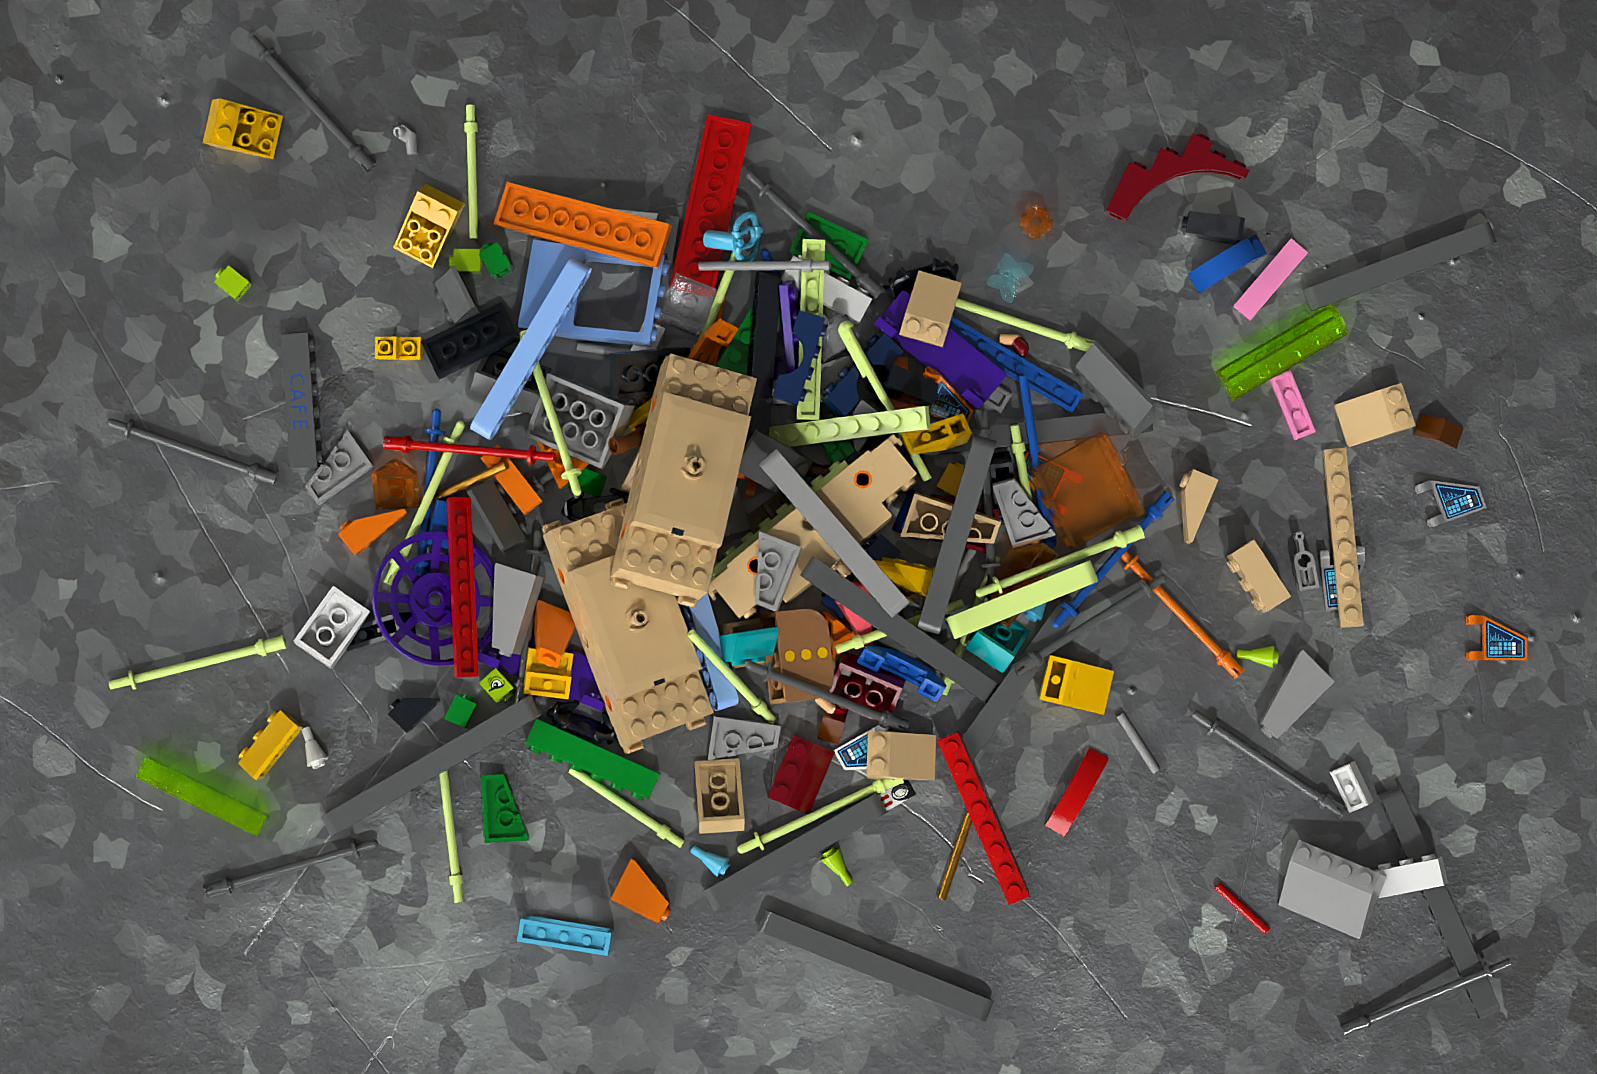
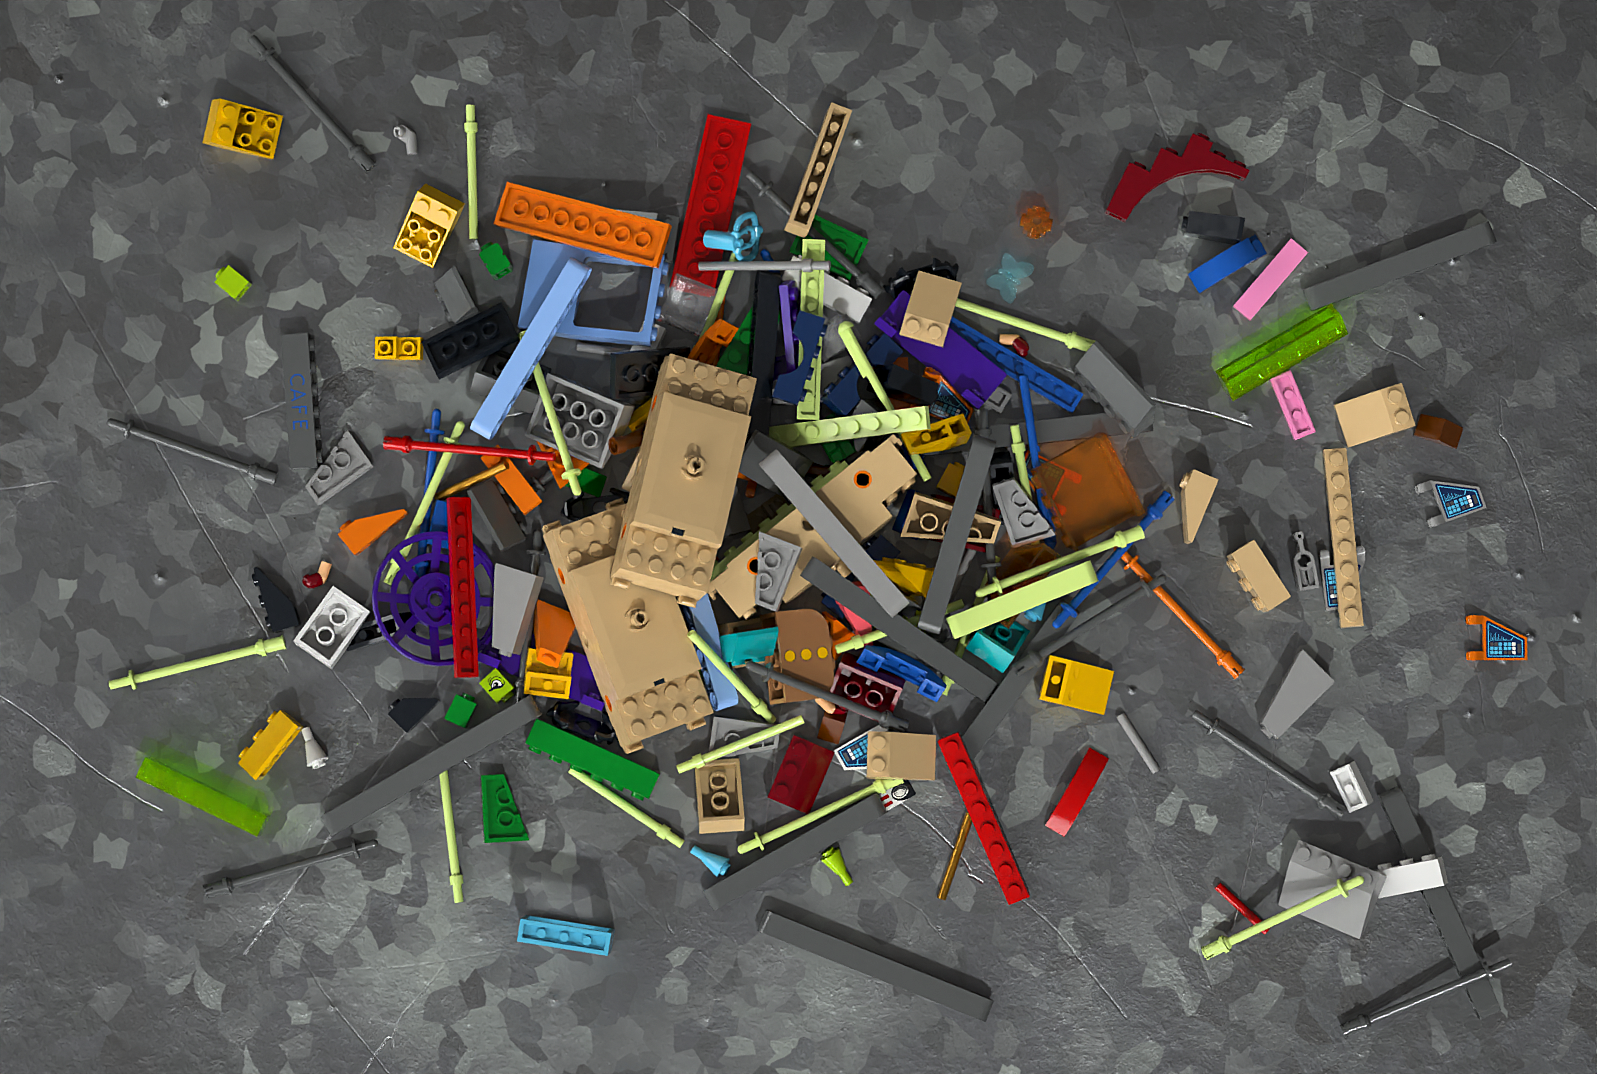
clear orange slope [372,457,421,509] -> none
lime brick [449,249,482,274] -> none
orange slope [611,858,671,924] -> none
lime cone [1237,646,1279,668] -> none
none -> black slope [252,567,301,633]
none -> arm [302,561,332,589]
none -> yellowish green bar [676,715,805,774]
none -> tan brick [784,102,852,238]
none -> yellowish green bar [1201,875,1364,960]

